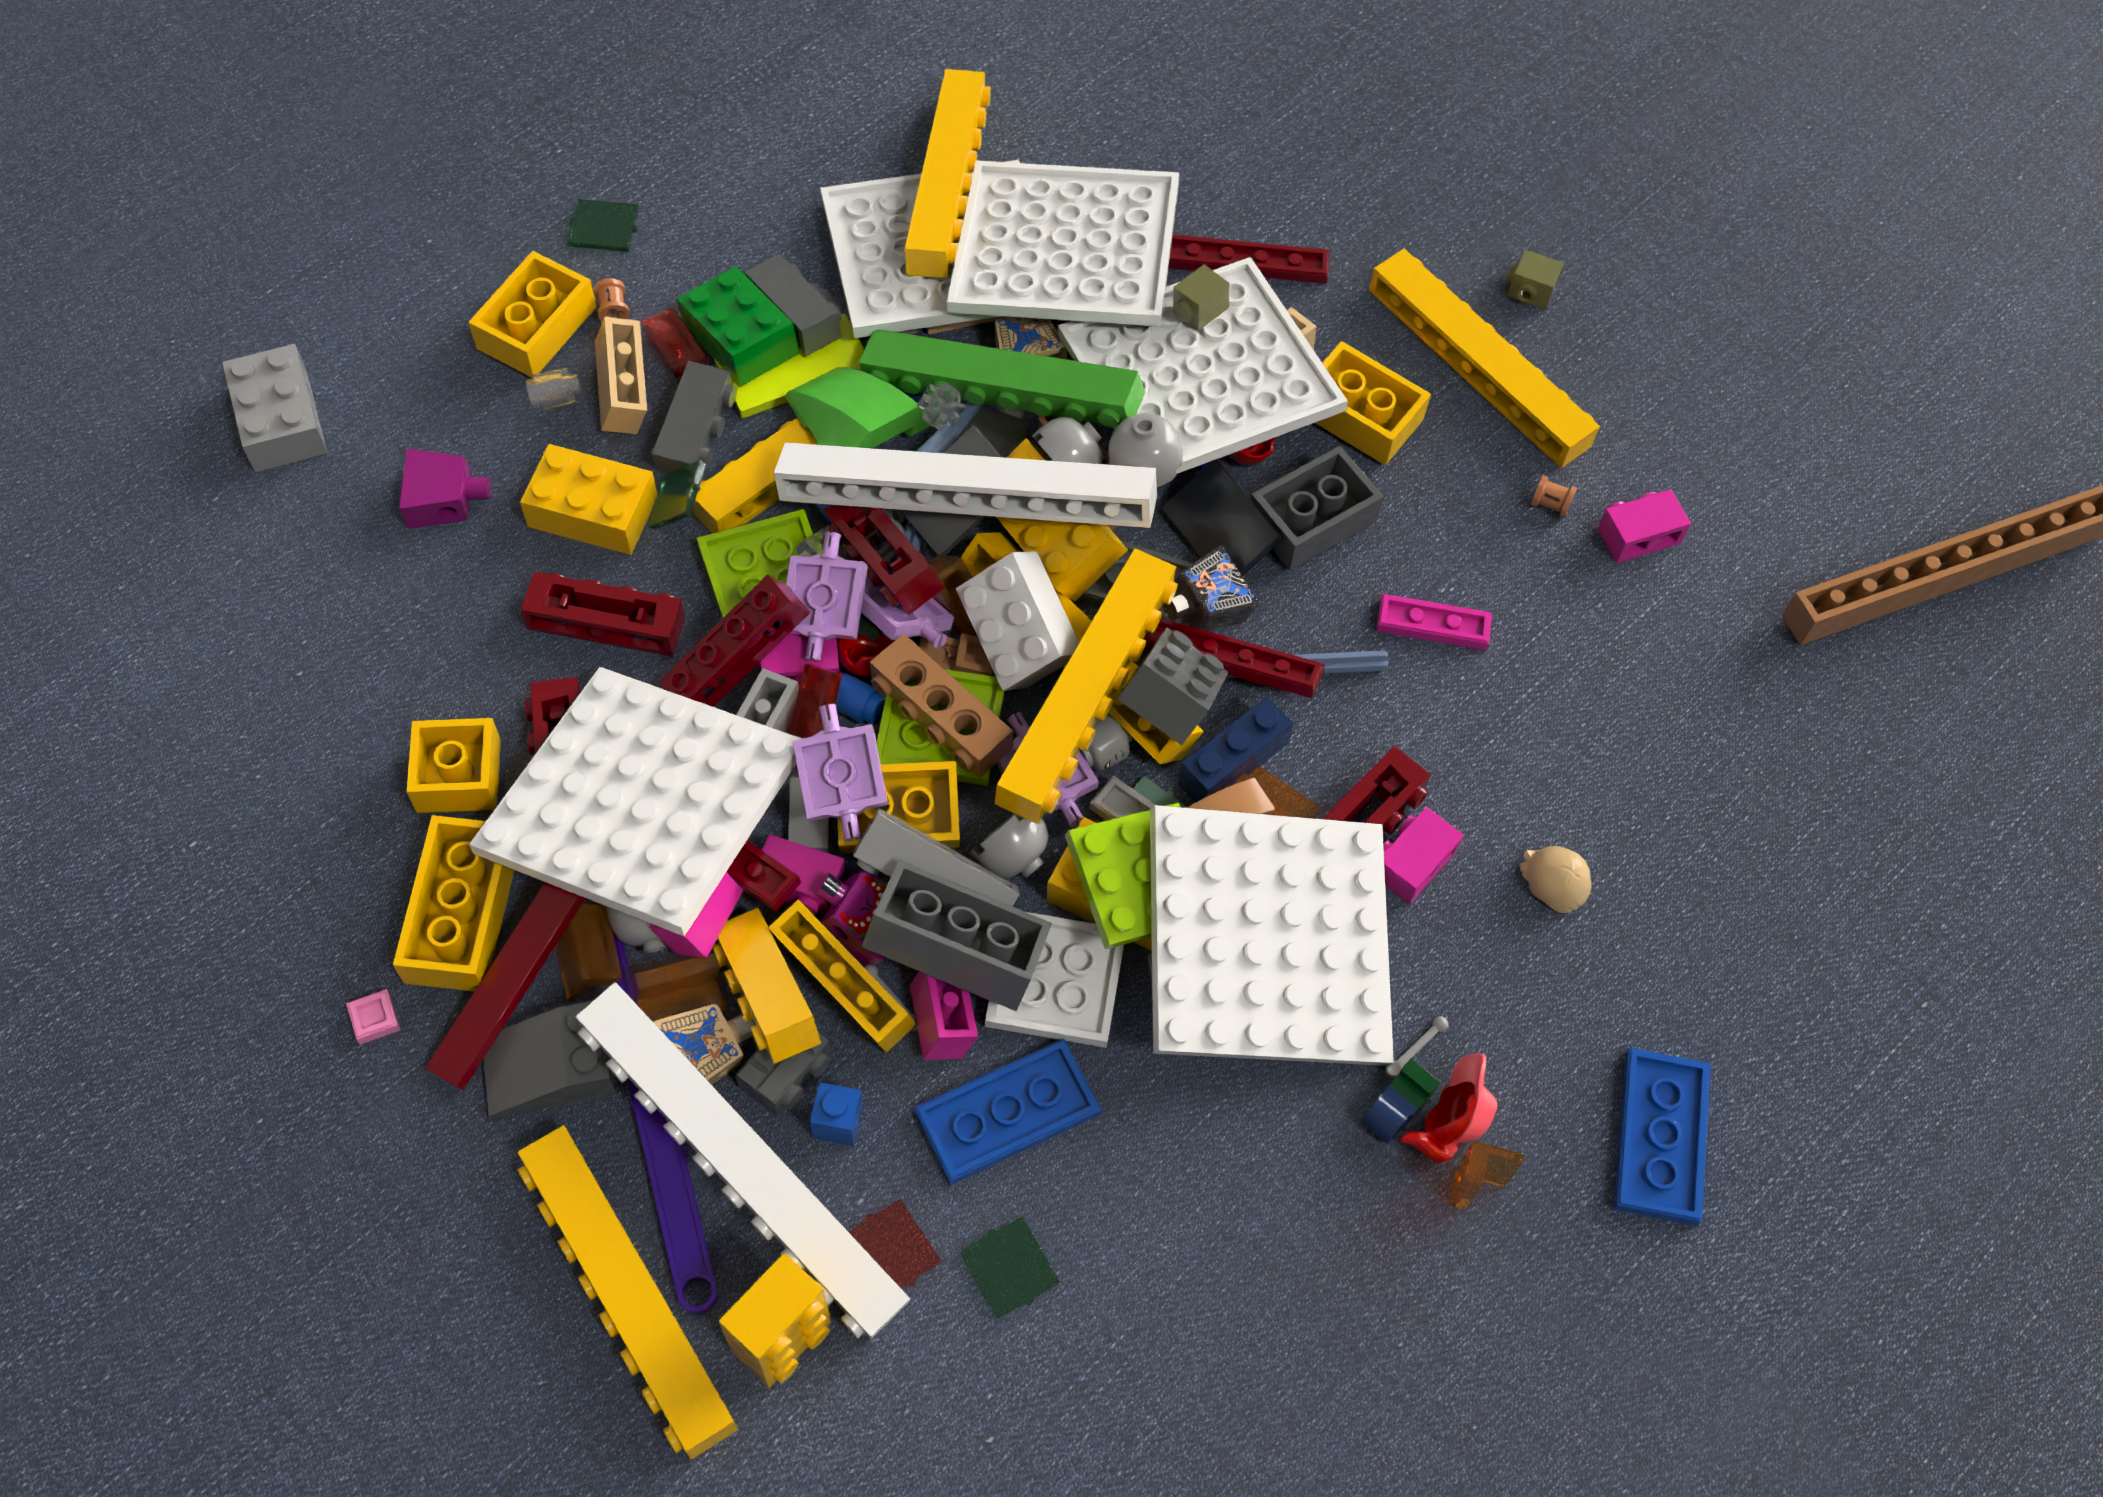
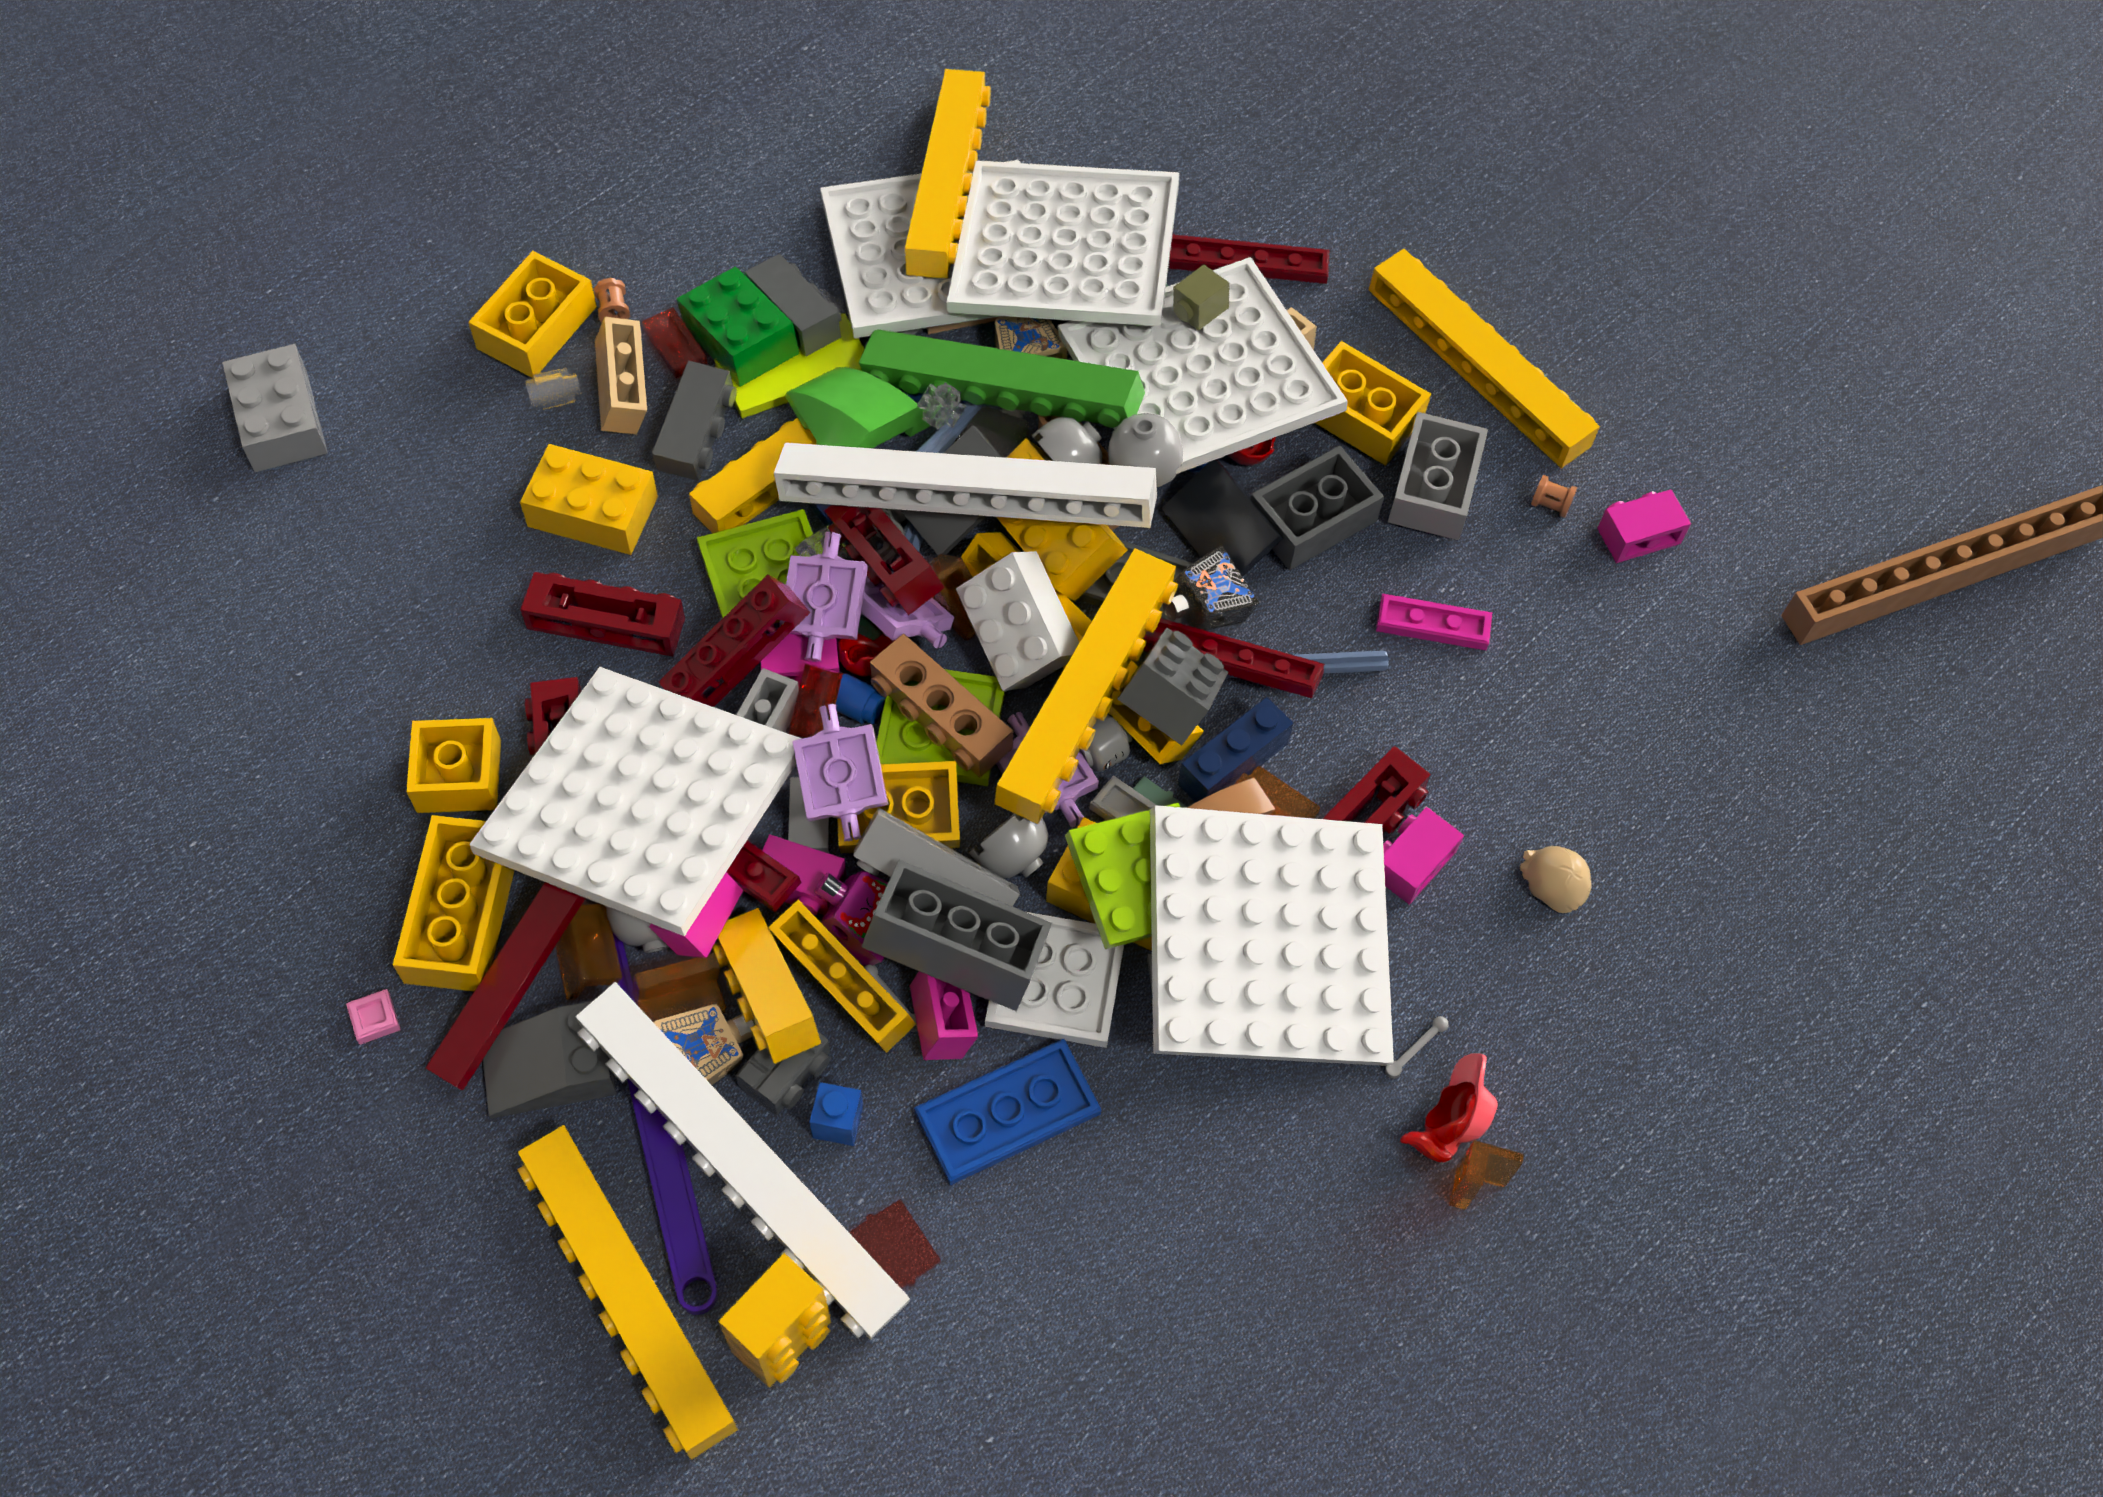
magenta torso [399,449,491,528] -> none
clear green piece [568,199,638,252] -> none
clear green piece [649,460,706,530] -> none
medium nougat slope [918,633,993,676] -> none
clear green piece [961,1216,1060,1319] -> none
leg [1361,1058,1440,1144] -> none
olive brick [1506,249,1564,309] -> none
blue tile [1613,1048,1711,1226] -> none
none -> light grey brick [1388,412,1488,540]

